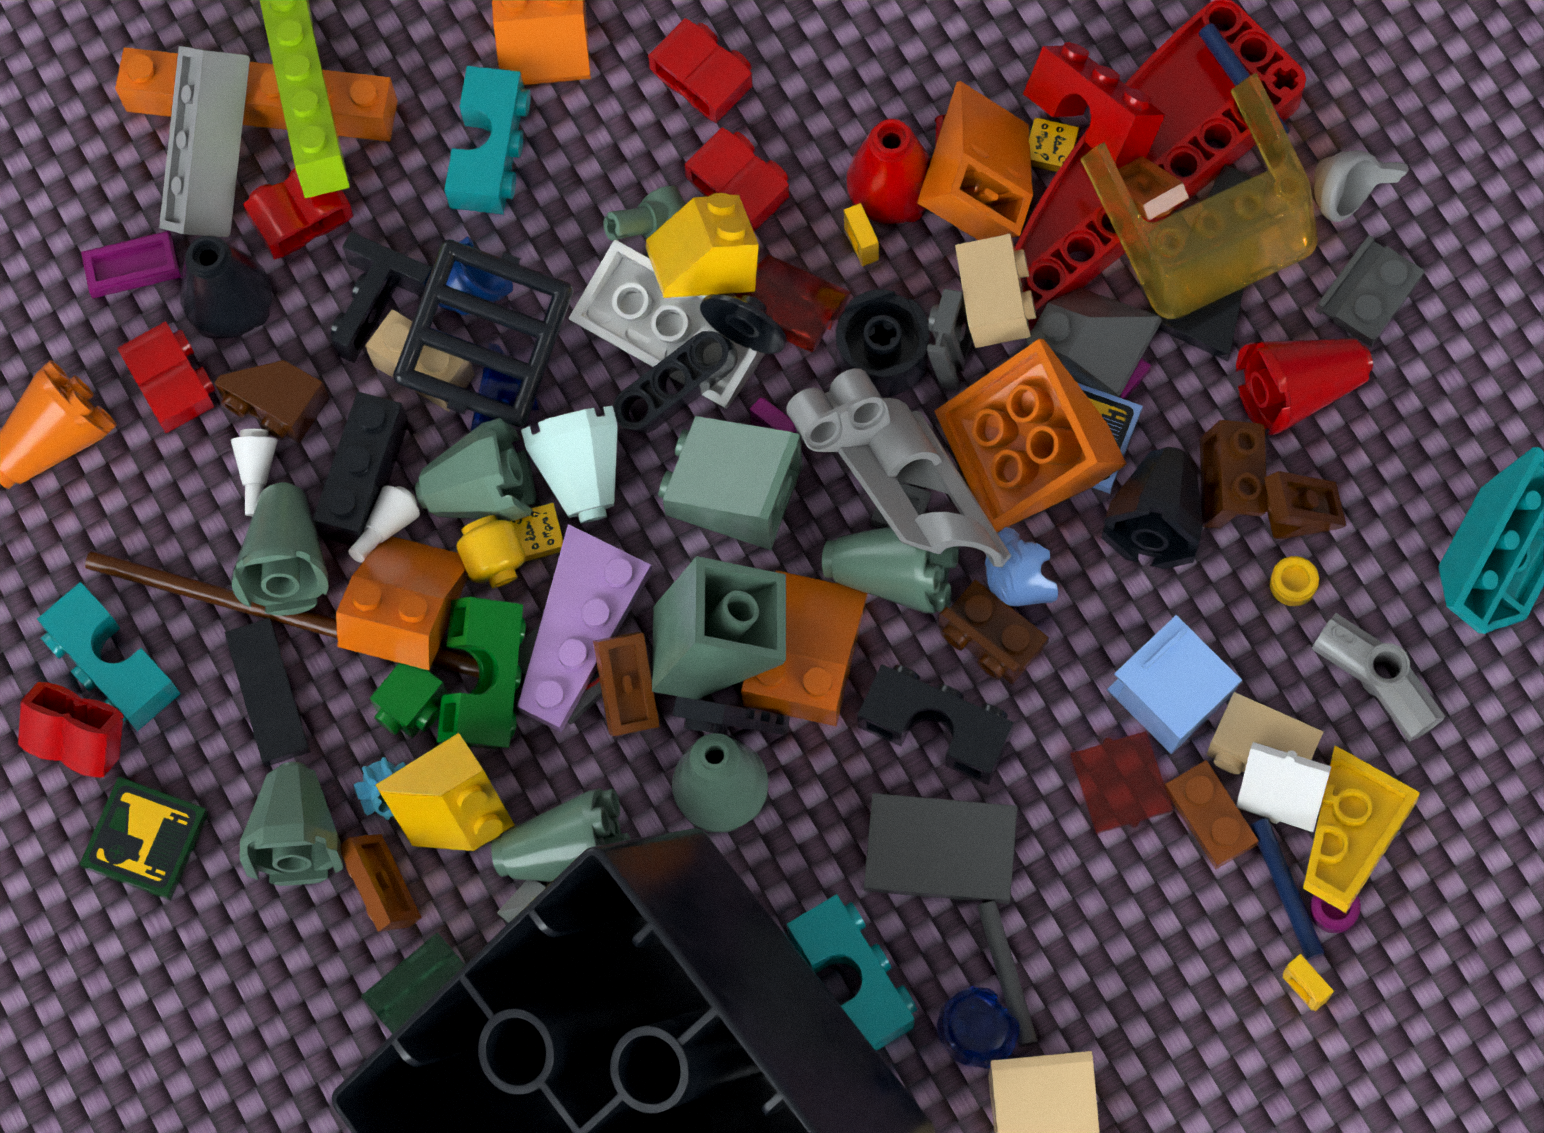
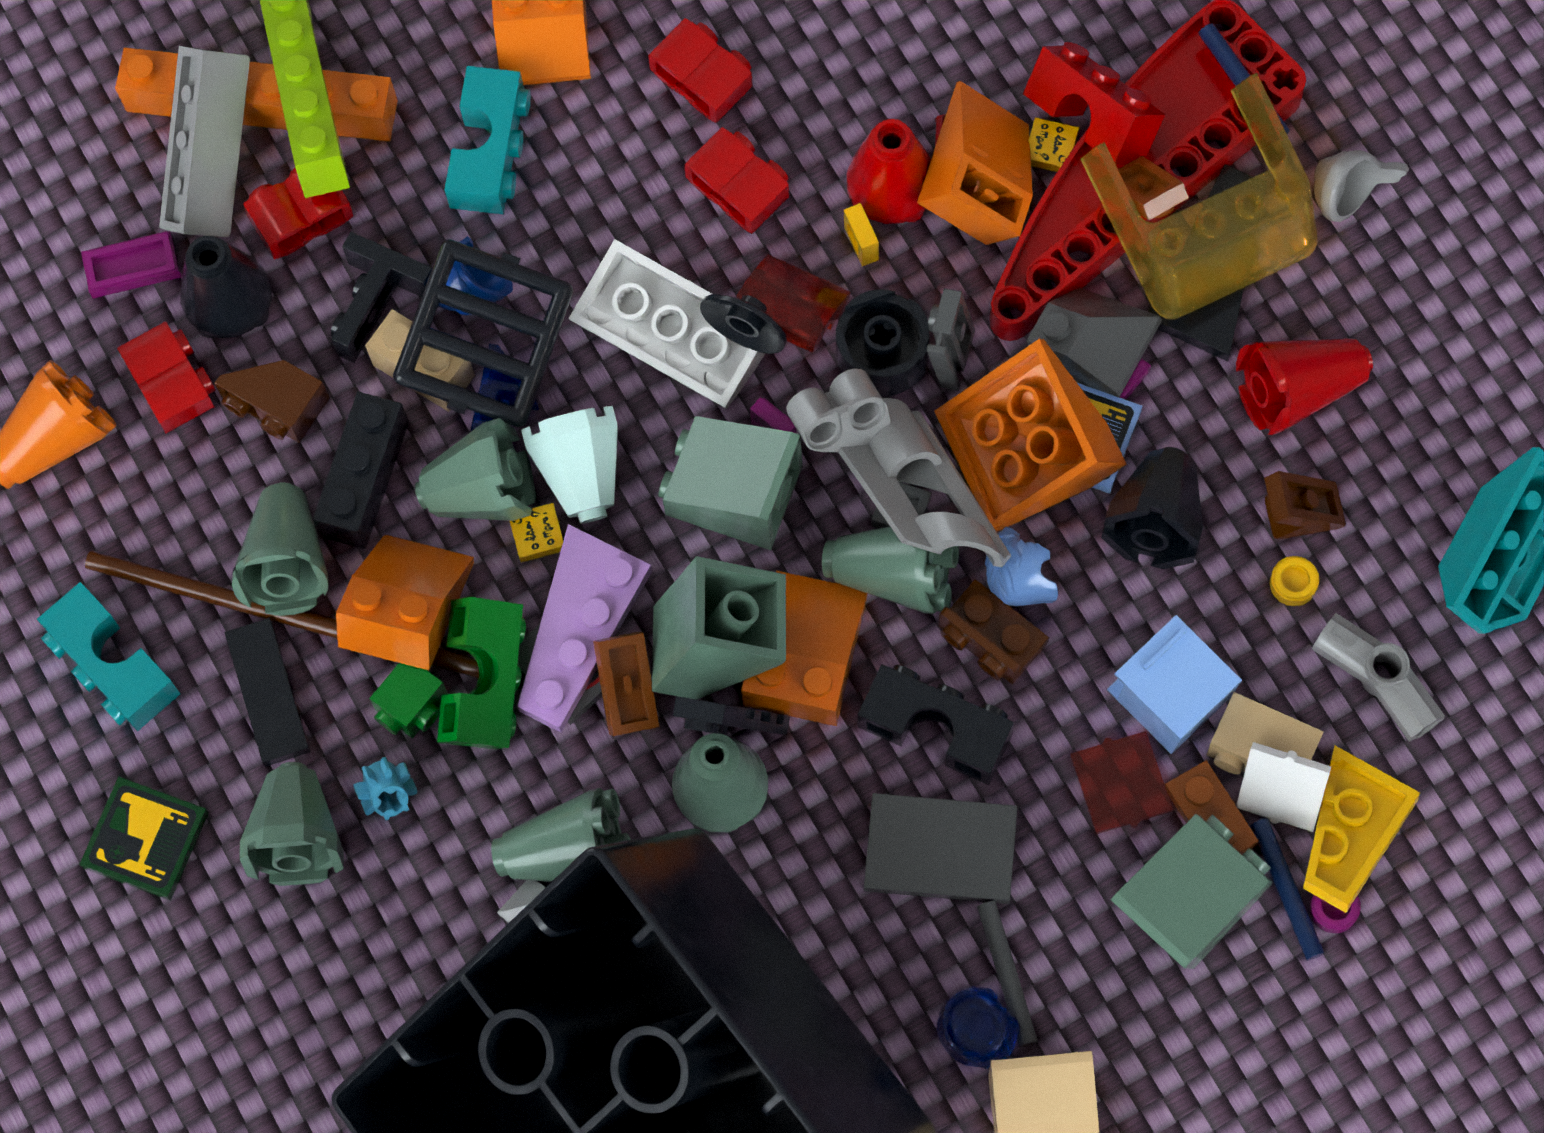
red brick [18,682,124,777] -> none
white cone [231,429,278,516] -> none
dark orange plate [341,834,422,932] -> none
white cone [348,486,420,563] -> none
clear green brick [361,932,465,1034] -> none
yellow slope [375,733,515,851] -> none
yellow head [456,515,526,589] -> none
sand green pin [603,185,685,241] -> none
black beam [613,331,738,433] -> none
yellow slope [646,193,759,298] -> none
teal arch [786,894,918,1051] -> none
tan brick [955,234,1036,348] -> none
reddish brown bracket [1200,420,1268,529] -> none
yellow tile [1282,954,1334,1011] -> none
dark grey plate [1315,235,1425,348] -> none
none -> sand green slope [1110,814,1273,969]

